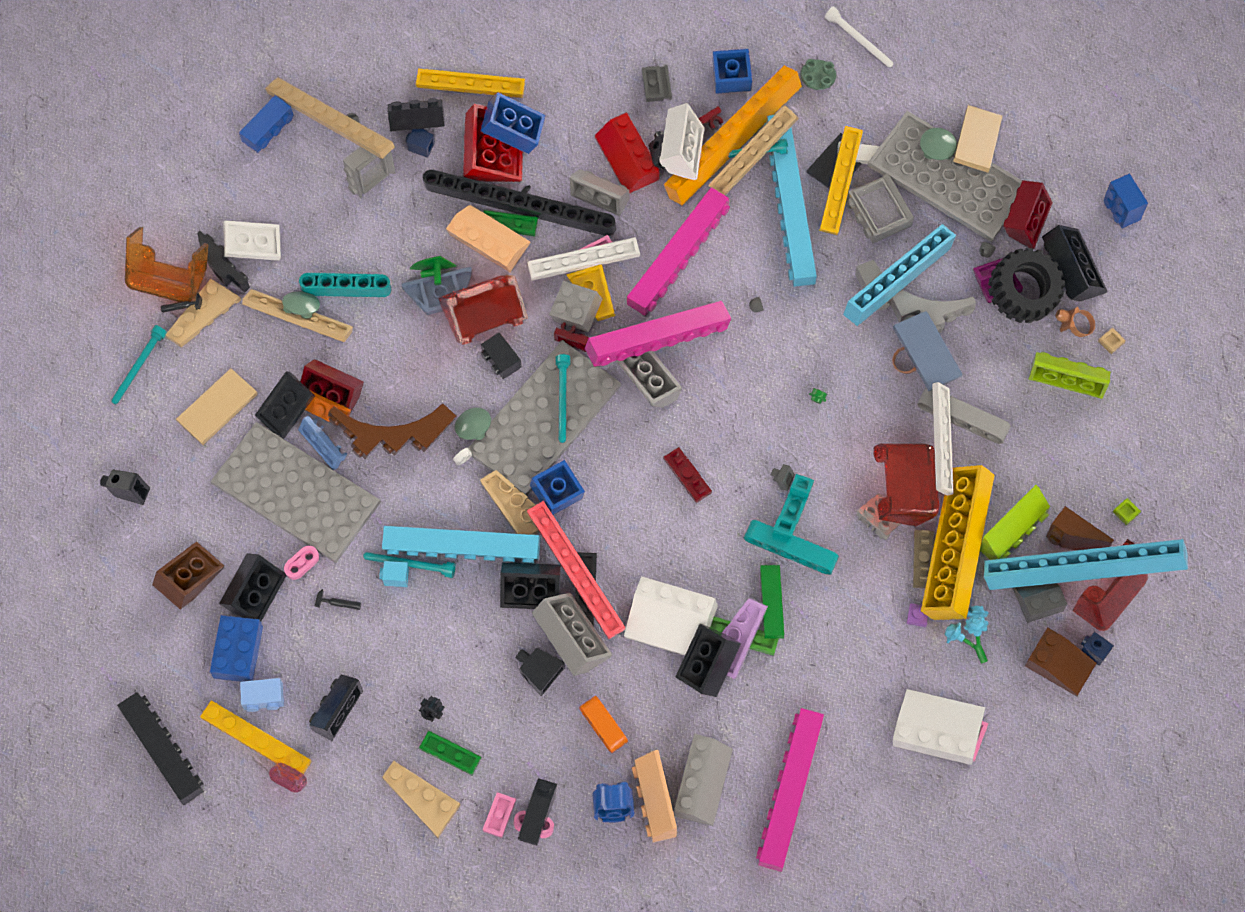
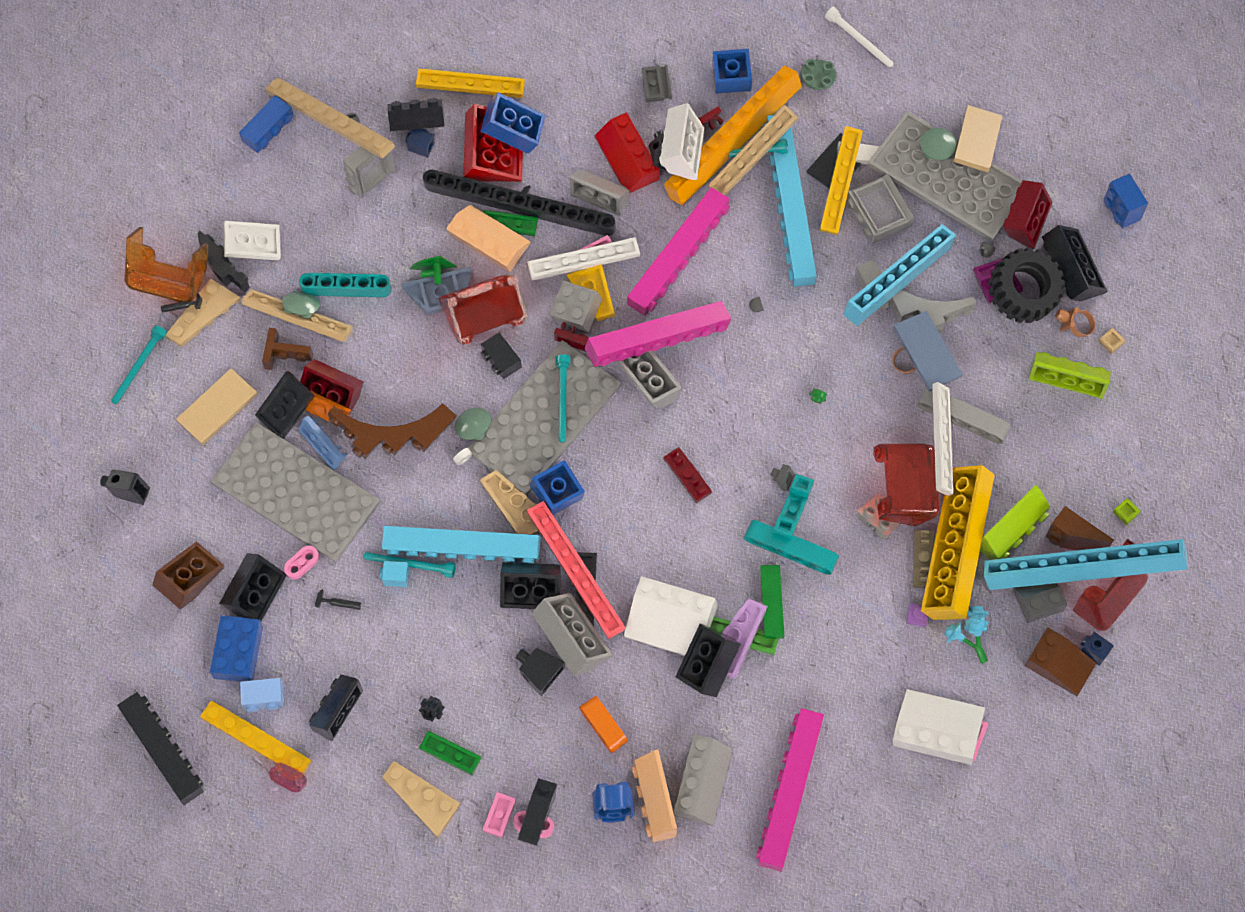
none -> reddish brown bracket [262,328,313,370]

